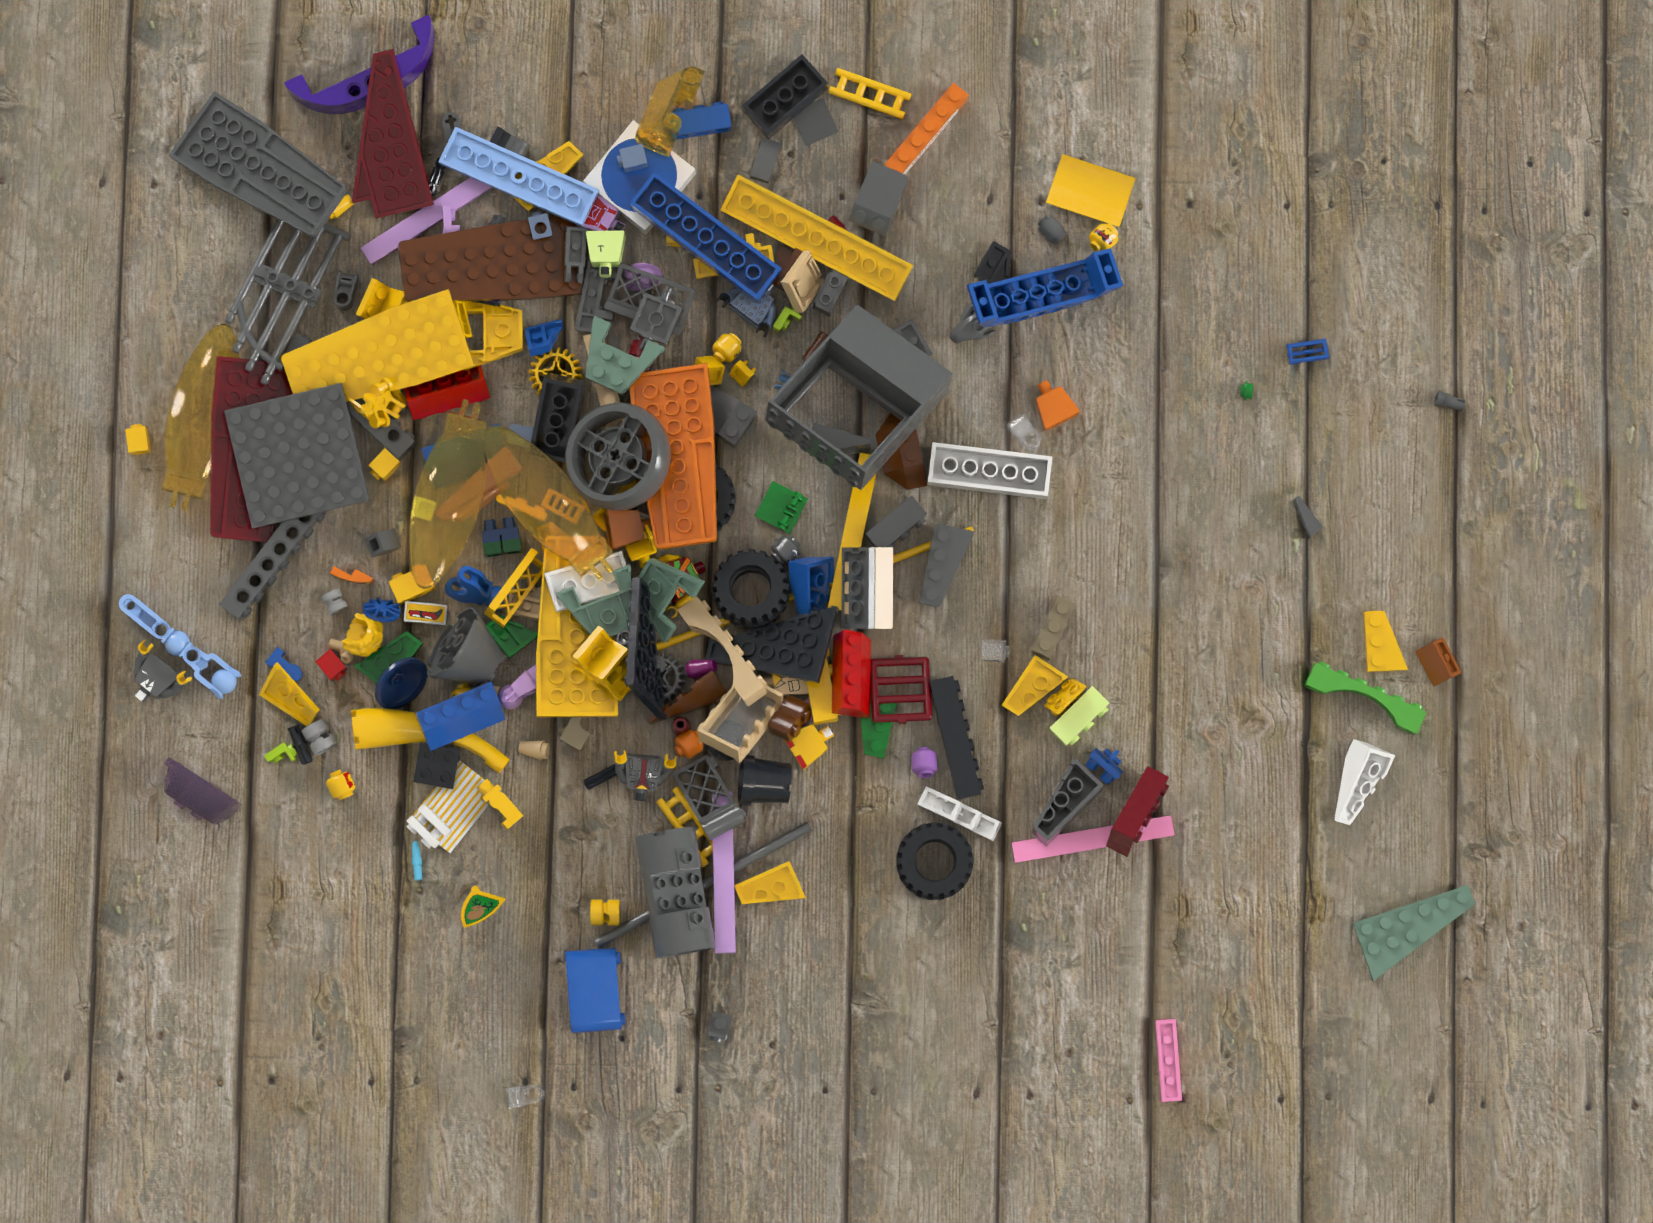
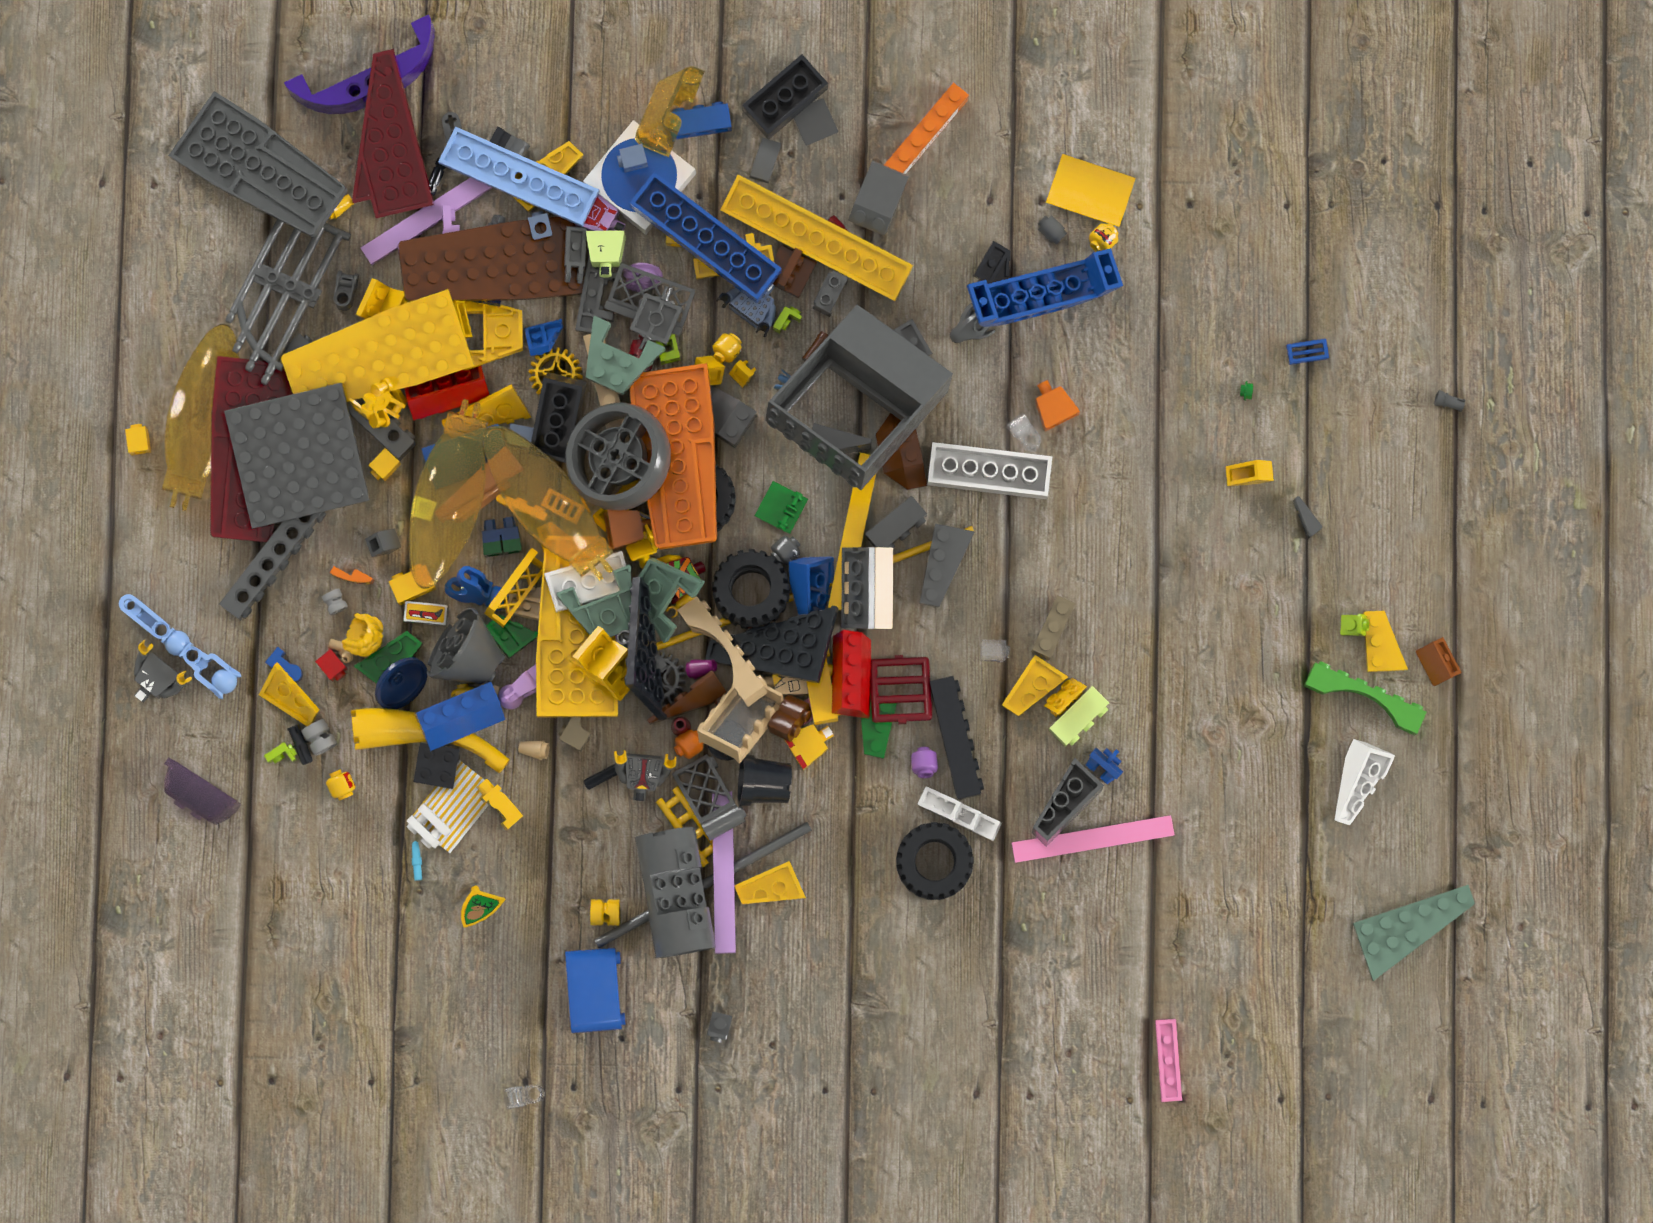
blue wheel [363,597,401,622] -> none
tan container [781,251,824,313] -> none
yellow bar [828,68,912,119] -> none
dark red wedge [1106,766,1169,857] -> none
none -> yellow wing [441,384,531,439]
none -> lime brick [656,334,681,365]
none -> yellow slope [1226,460,1274,486]
none -> lime bracket [1340,614,1369,636]

